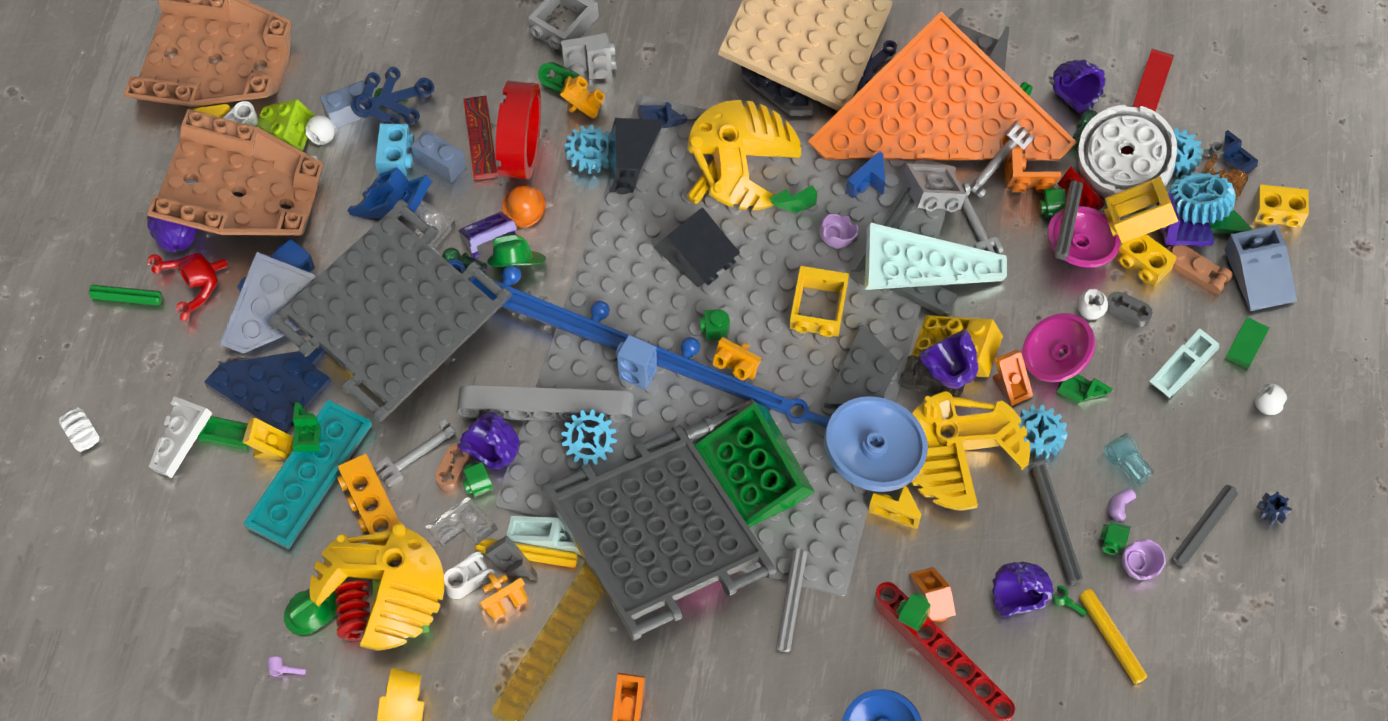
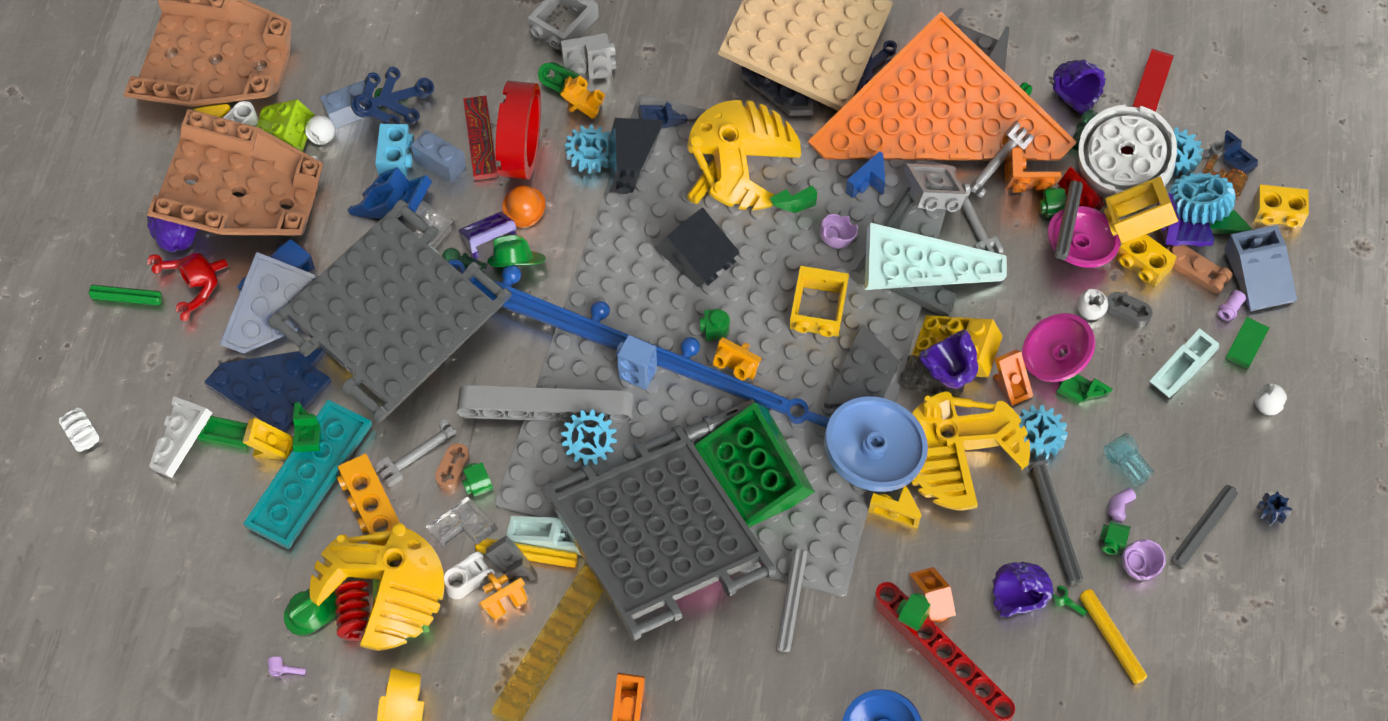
dark purple hair [458,412,520,469] -> none
none -> lavender pin [1218,290,1246,321]

